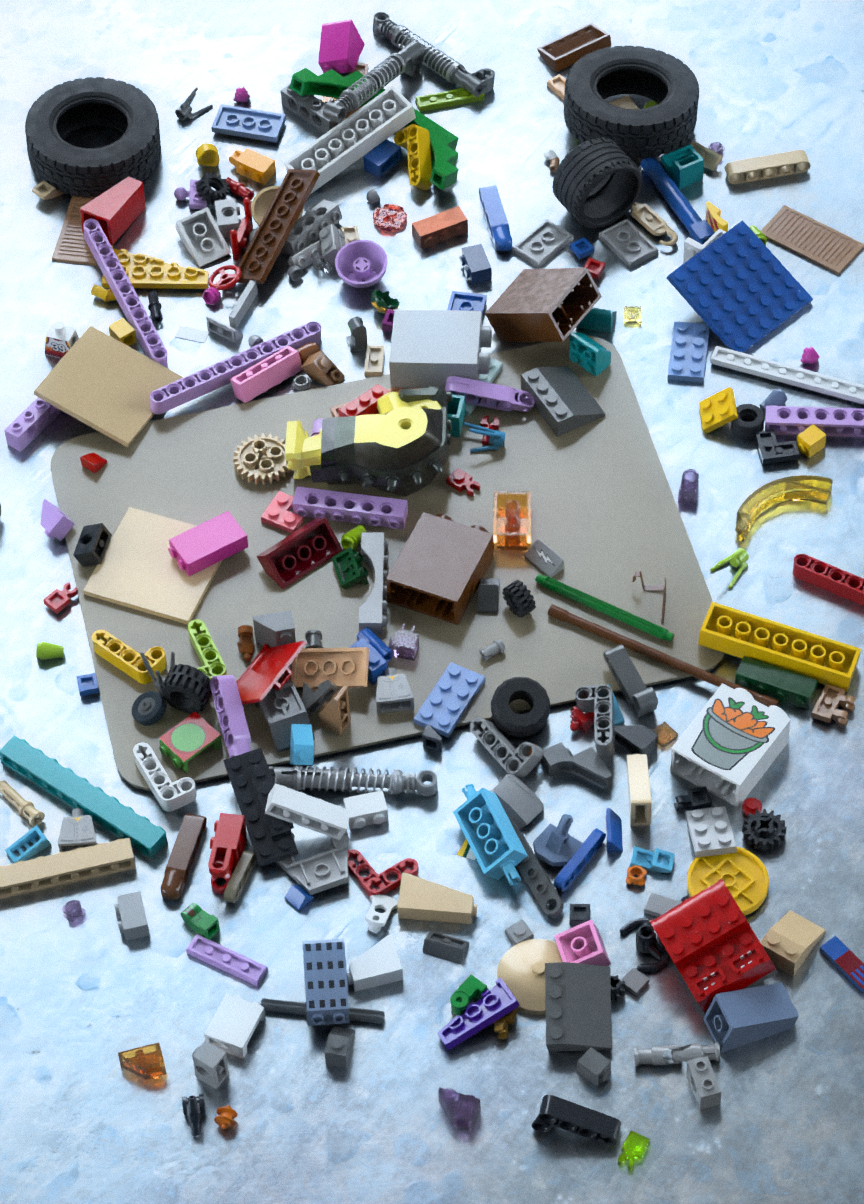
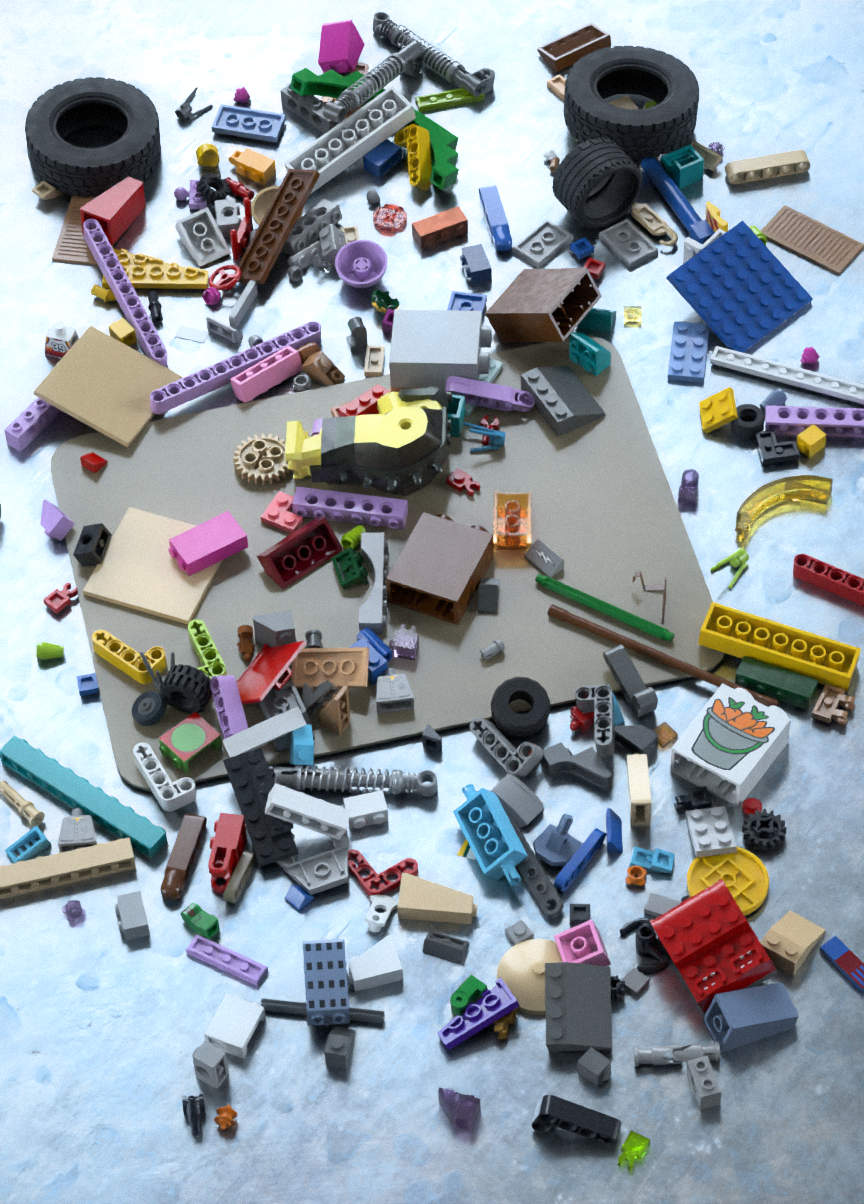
clear orange slope [118,1042,167,1079] -> none
medium blue plate [413,662,485,738] -> none
black tyre [502,580,536,618] -> none
none -> white slope [223,707,307,758]

